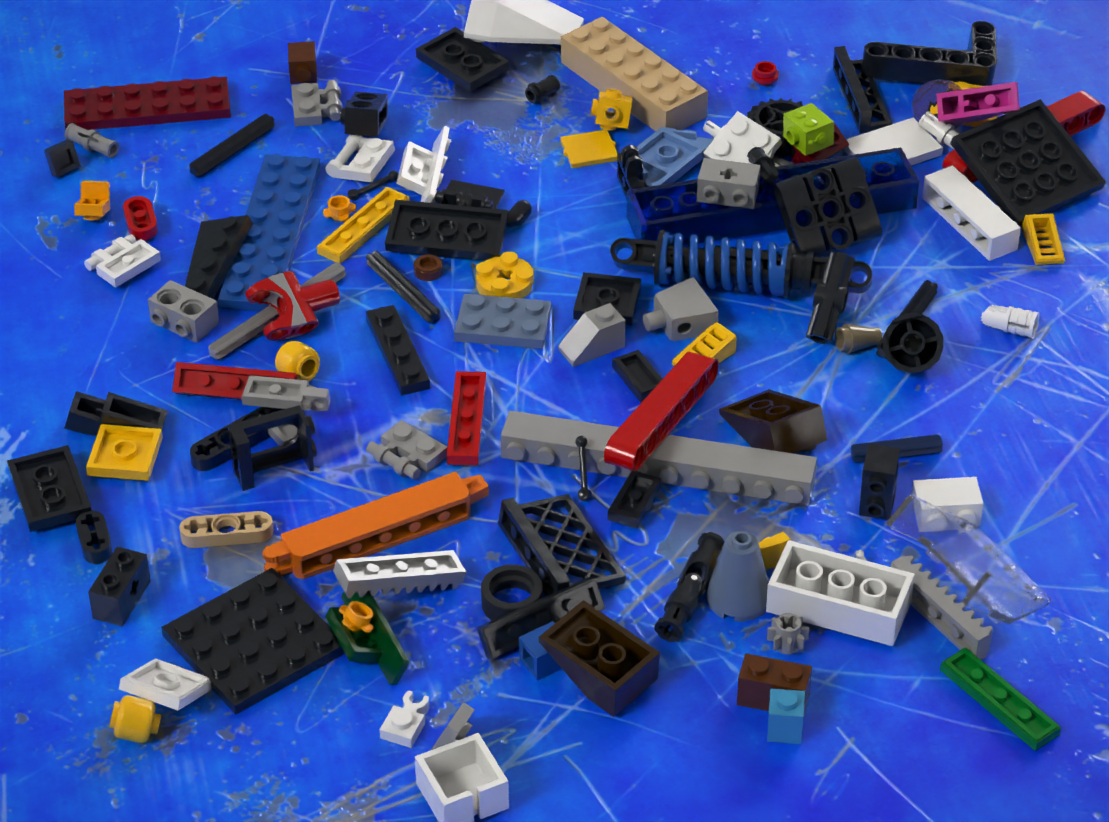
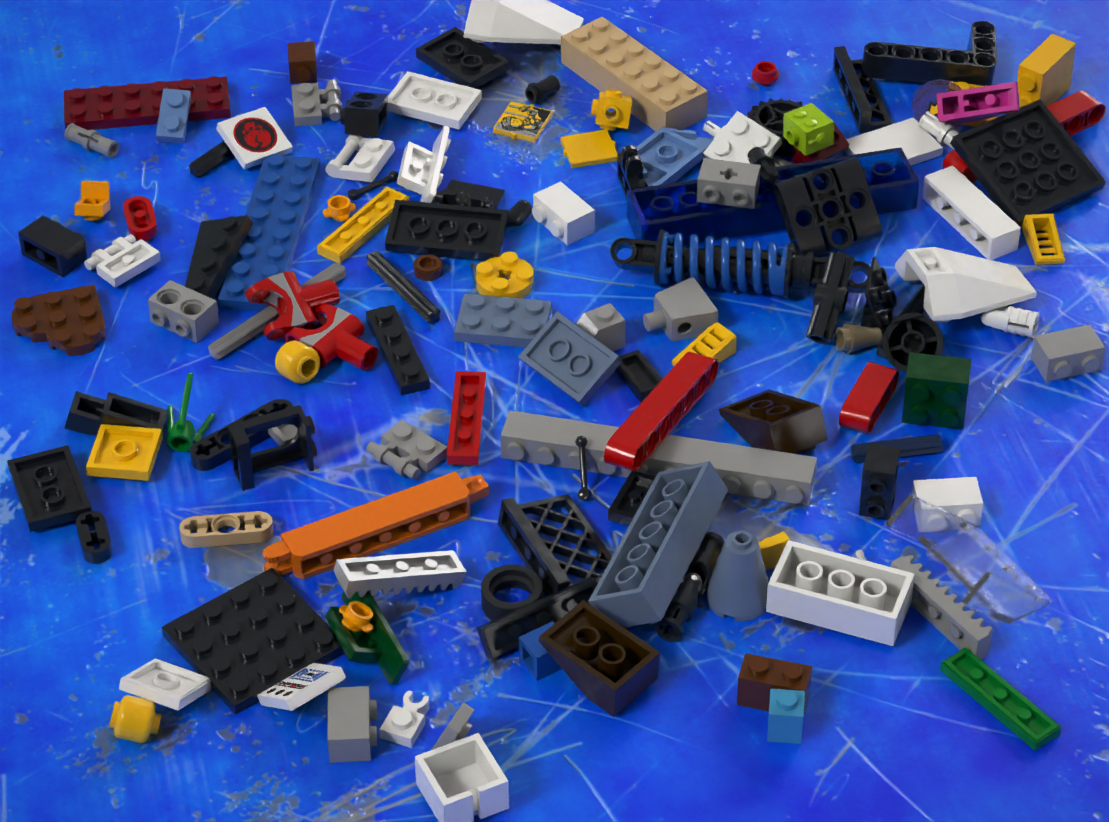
black tile [44,139,81,177] -> none
black brick [88,547,151,627] -> none
red plate [172,362,298,400] -> none
light grey hinge [241,375,331,411] -> none
black plate [573,272,641,326] -> none
light grey gear [767,613,809,655] -> none
none -> reddish brown plate [11,284,106,356]
none -> black brick [18,215,87,277]
none -> medium blue plate [156,88,191,144]
none -> green plant [166,373,215,452]
none -> tile [216,107,293,170]
none -> white tile [257,663,346,711]
none -> red connector [285,304,378,371]
none -> light grey brick [328,686,378,763]
none -> white plate [388,71,482,129]
none -> piece [493,101,553,142]
none -> sand blue plate [518,311,623,407]
none -> white brick [532,181,595,246]
none -> sand blue brick [588,461,728,628]
none -> red beam [839,361,899,434]
none -> black hinge [860,256,897,336]
none -> white wedge [895,247,1037,323]
none -> dark green brick [902,352,971,429]
none -> yellow brick [1017,34,1076,108]
none -> light grey brick [1031,324,1105,382]

